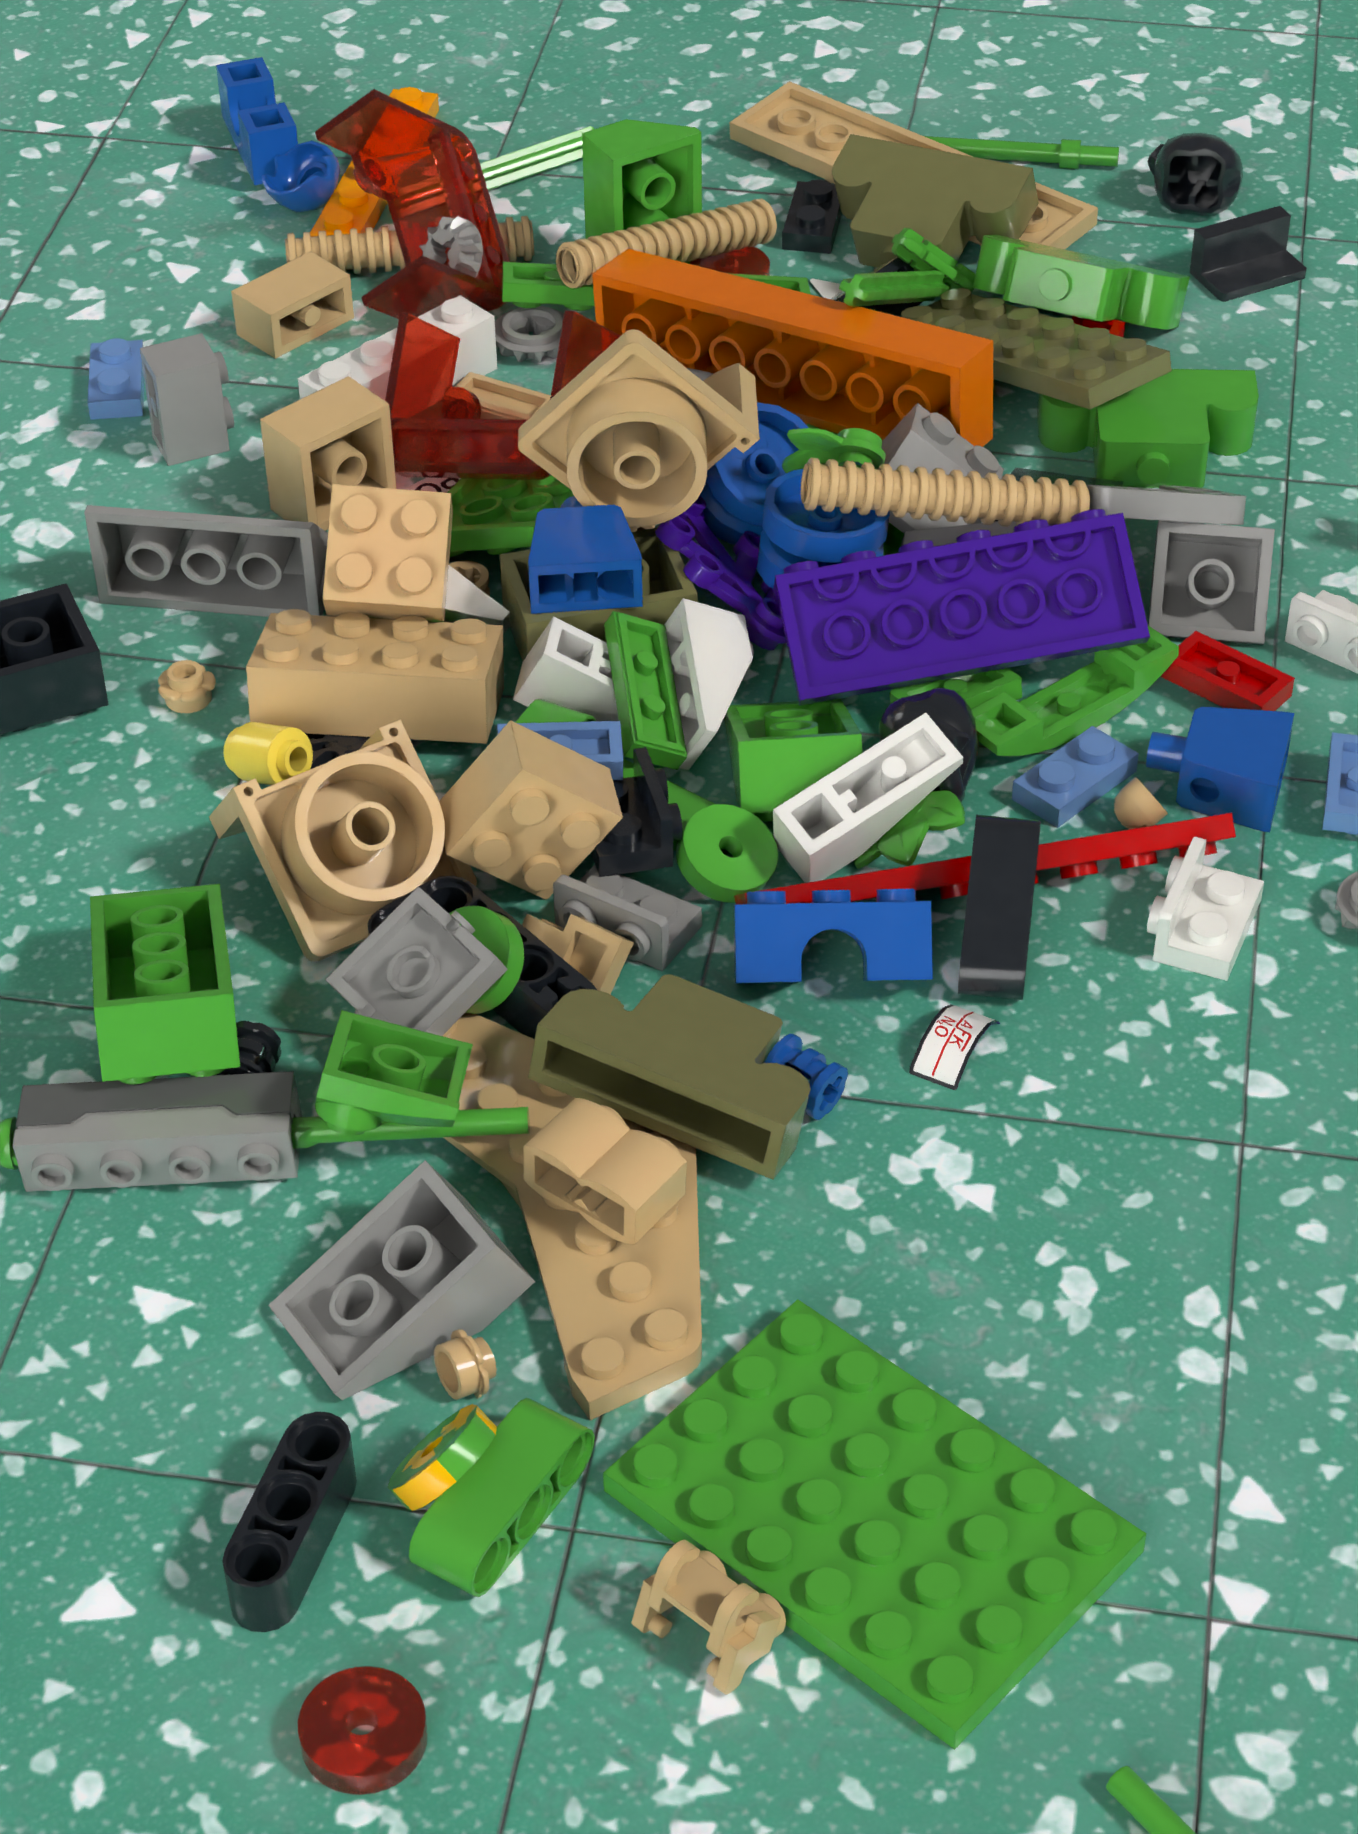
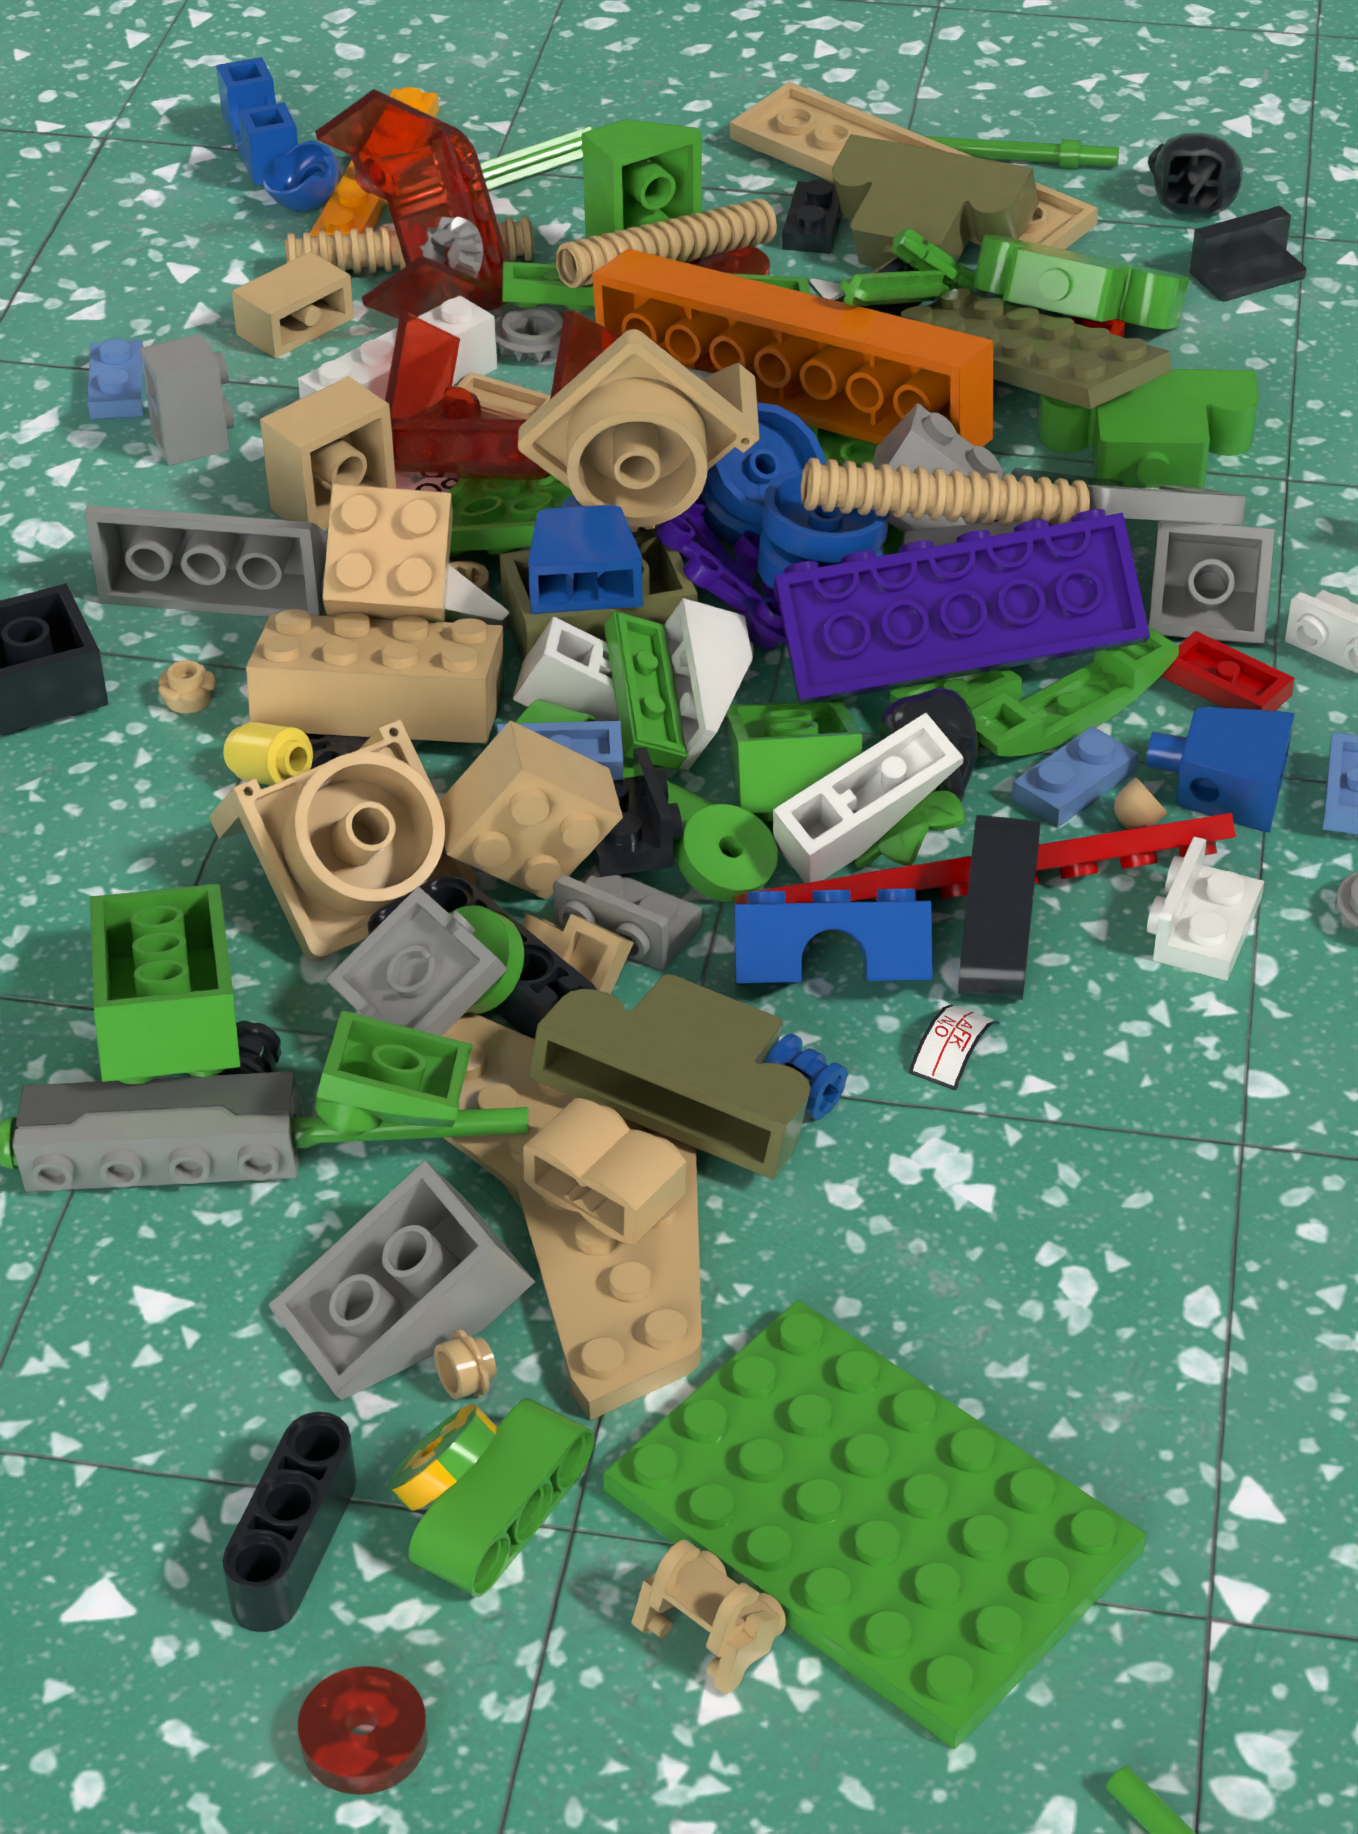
bright green plate [781,428,886,473] -> none

